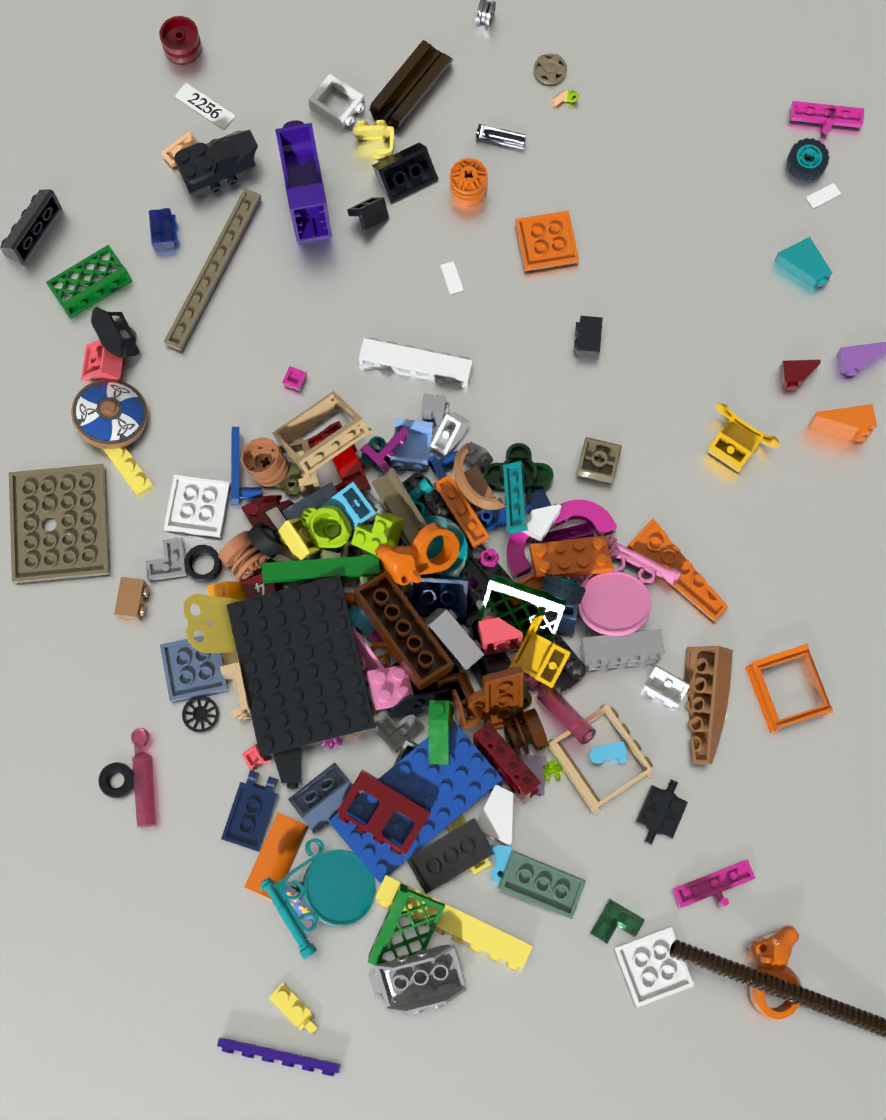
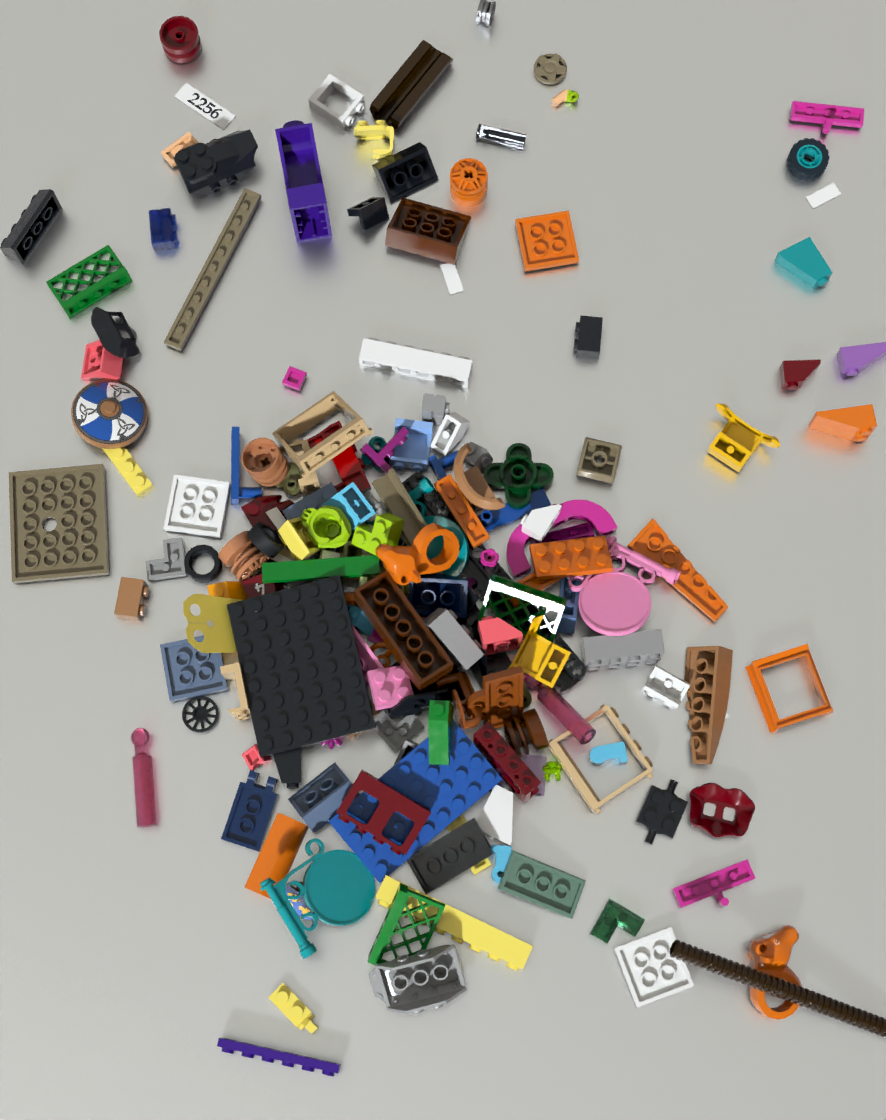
black tyre [98,762,135,798] -> none
teal plate [503,461,528,534] -> none
black wheel [540,573,586,604] -> none
none -> reddish brown slope [385,197,471,265]
none -> dark red piece [690,783,755,837]

